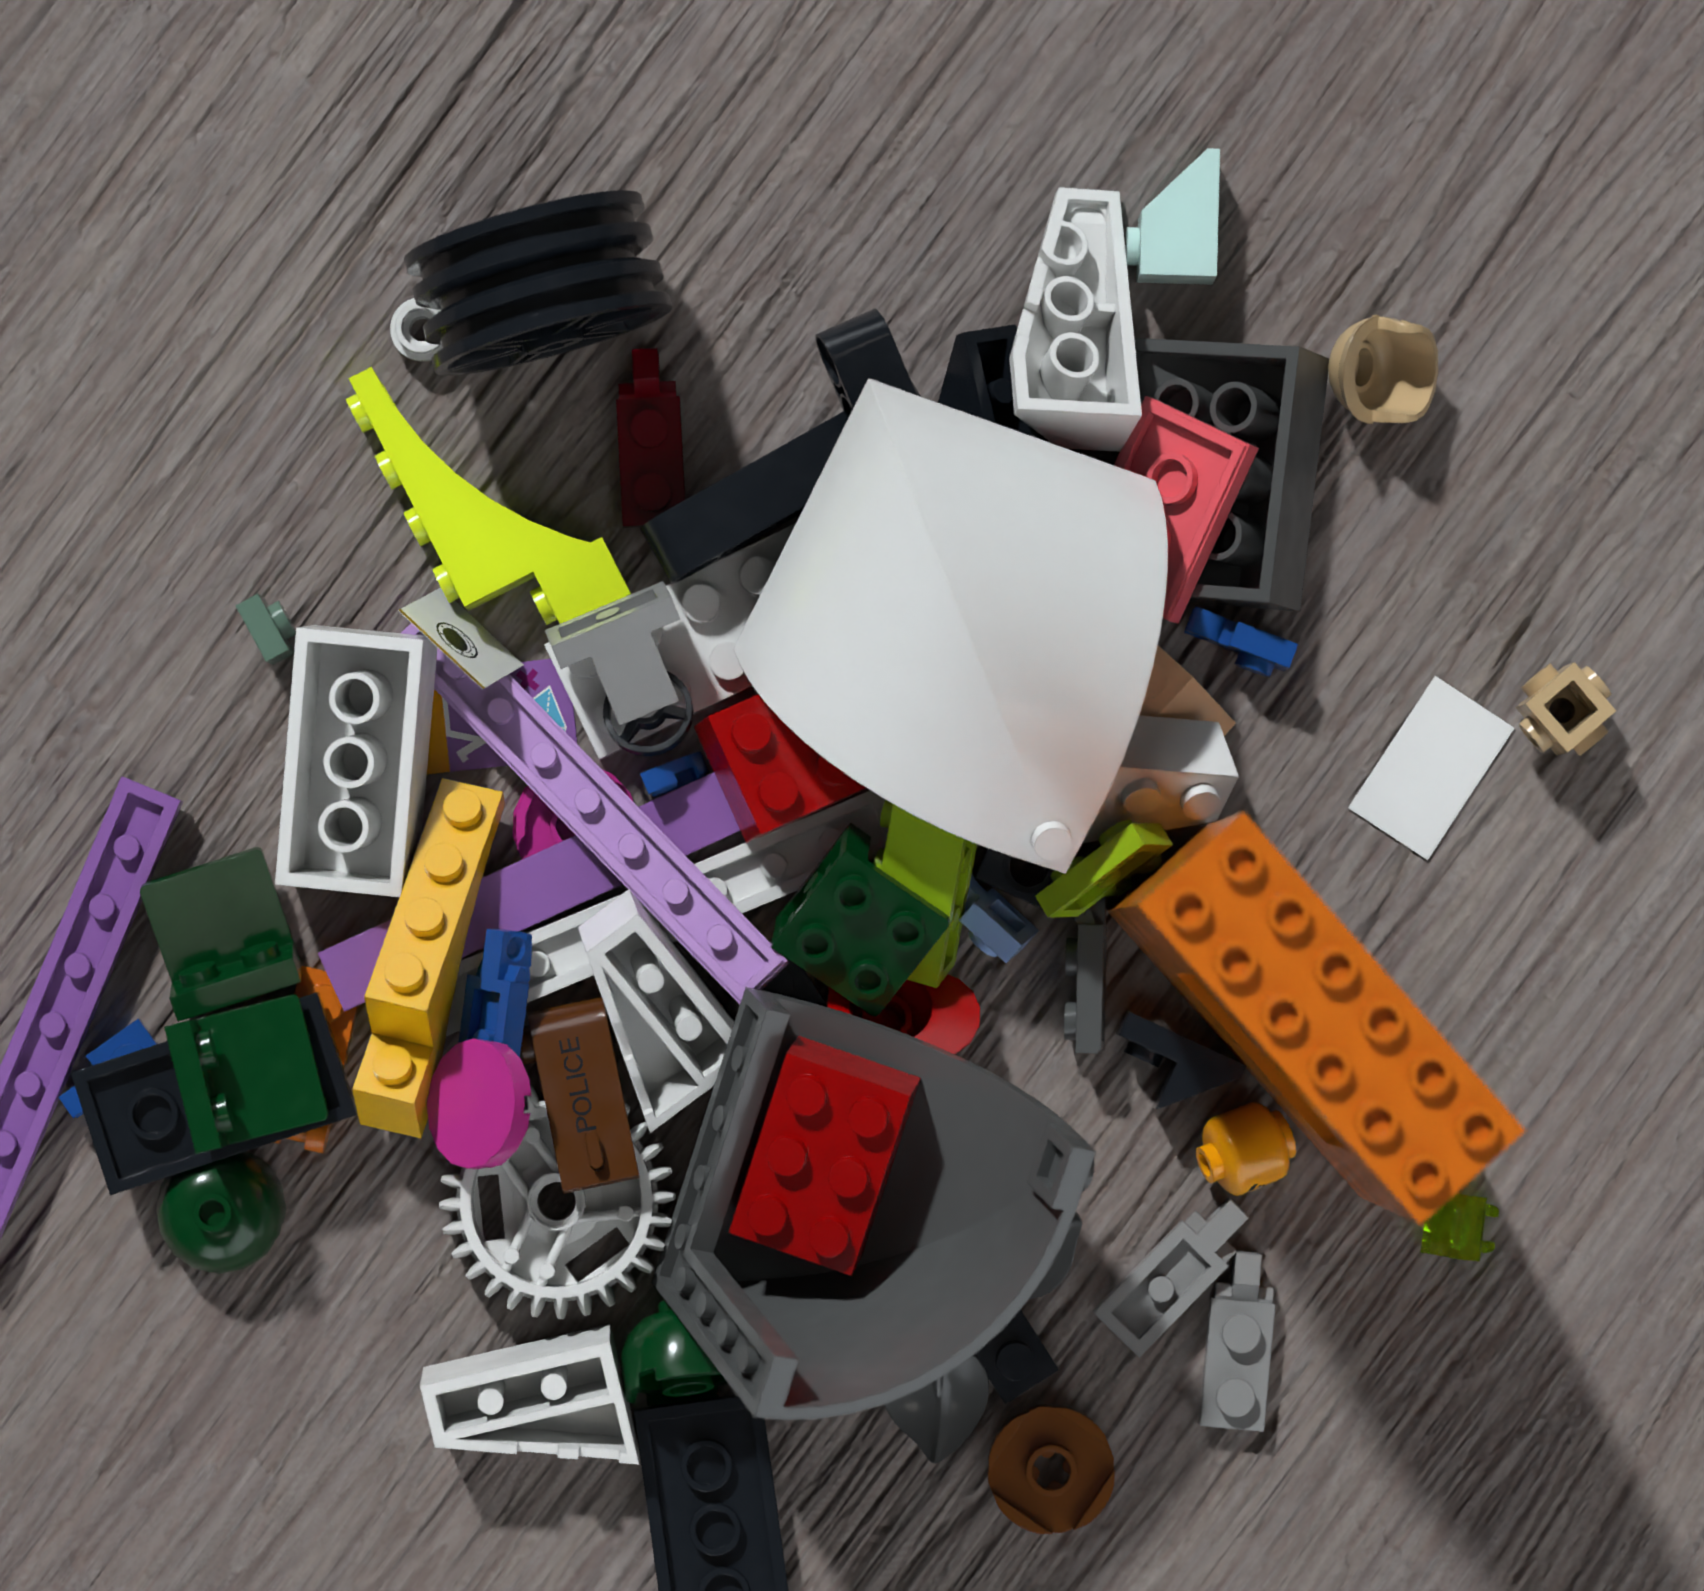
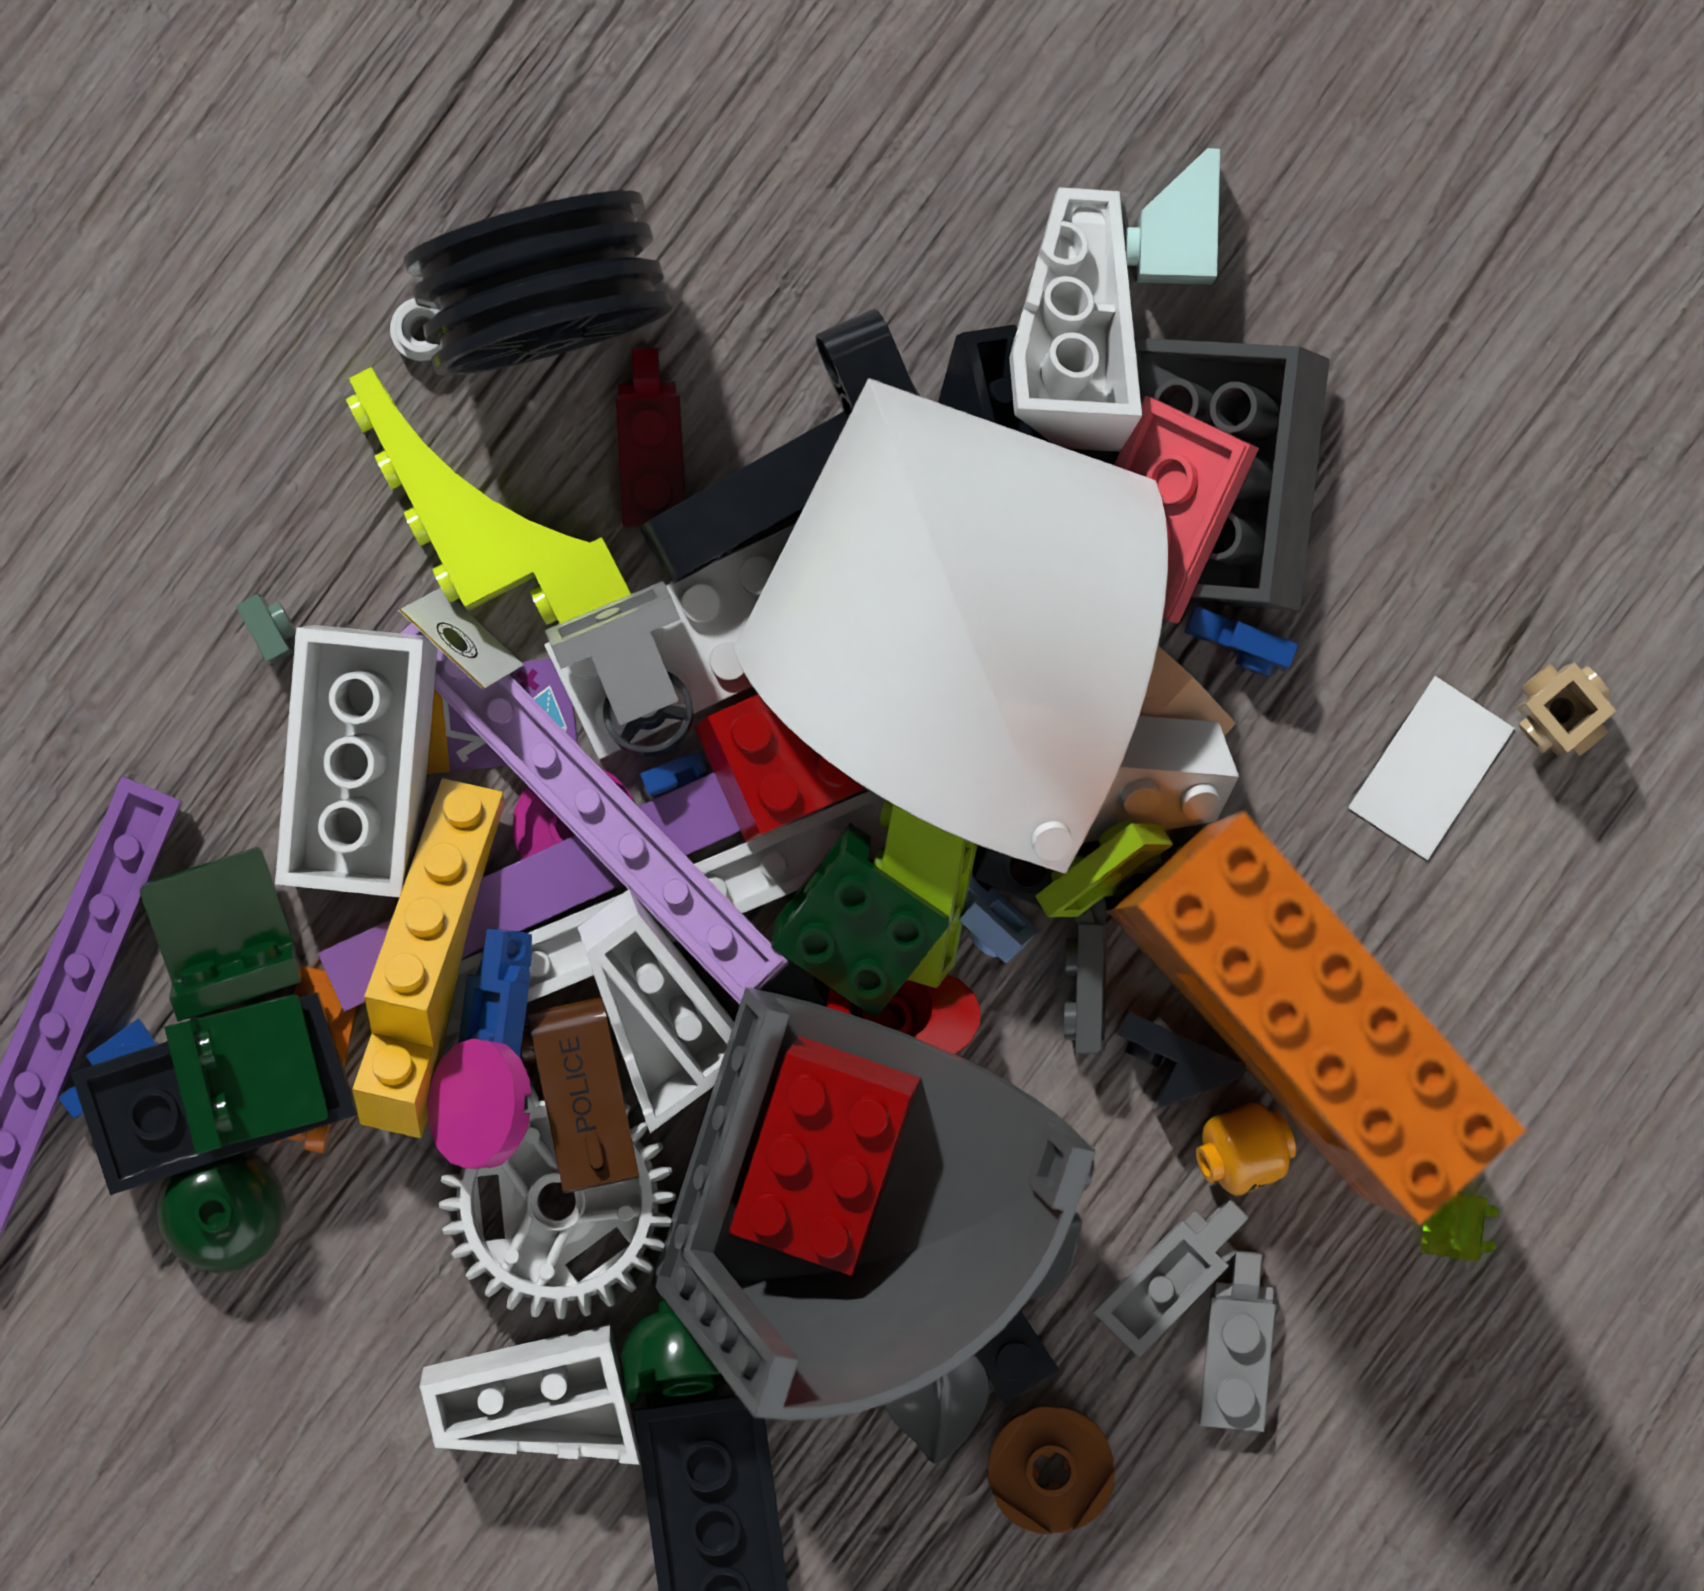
tan helmet [1328,315,1438,424] -> none

